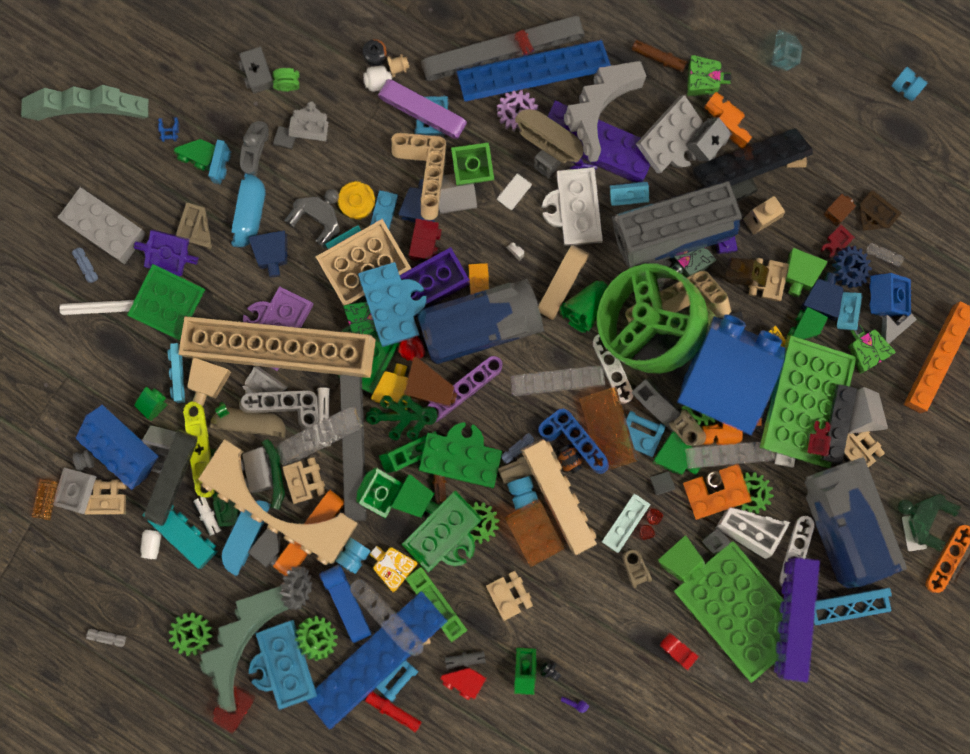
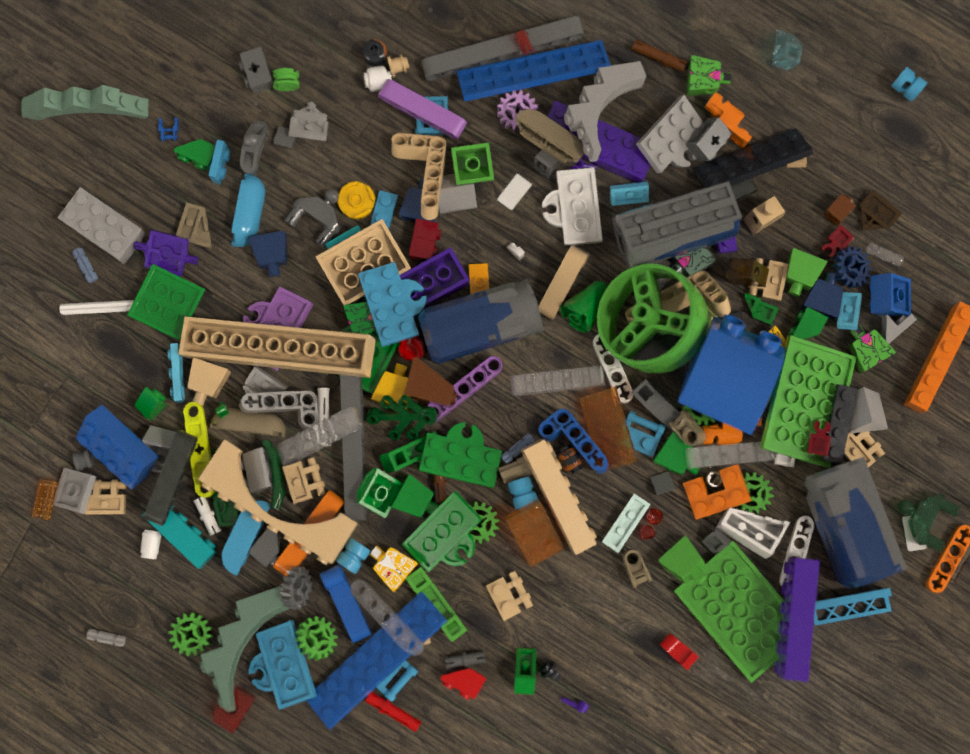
none -> green slope [744,293,779,326]

